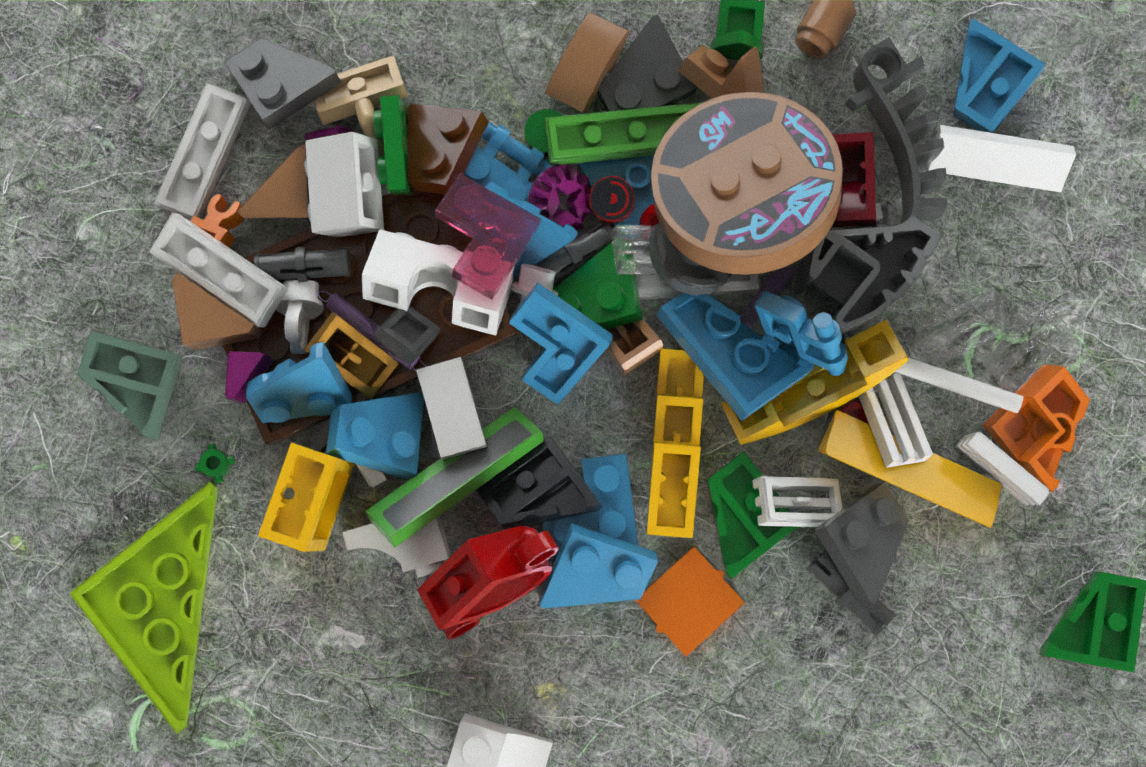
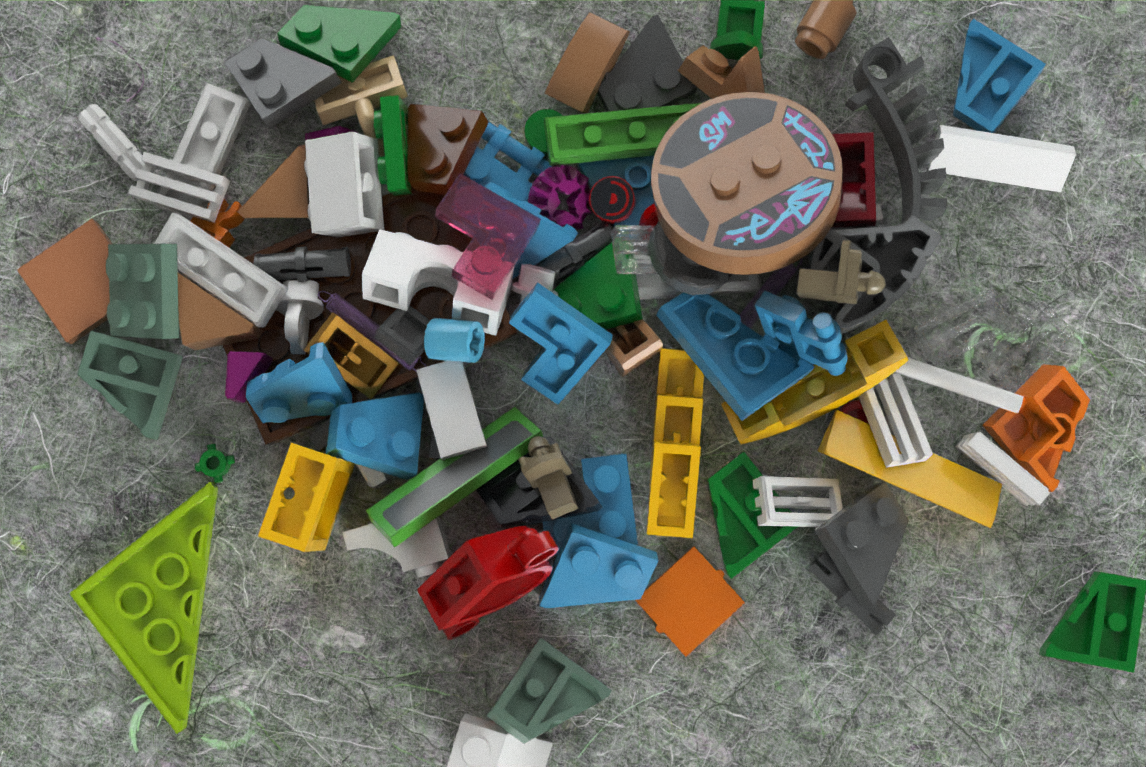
none -> nougat tile [17,218,112,344]
none -> white axle [78,104,144,181]
none -> sand green plate [106,243,179,339]
none -> white tile [128,152,230,223]
none -> wing [277,5,401,83]
none -> medium azure gear [424,318,485,363]
none -> sand green wing [486,637,612,744]
none -> dark tan piece [519,436,578,519]
none -> dark tan piece [797,240,886,304]

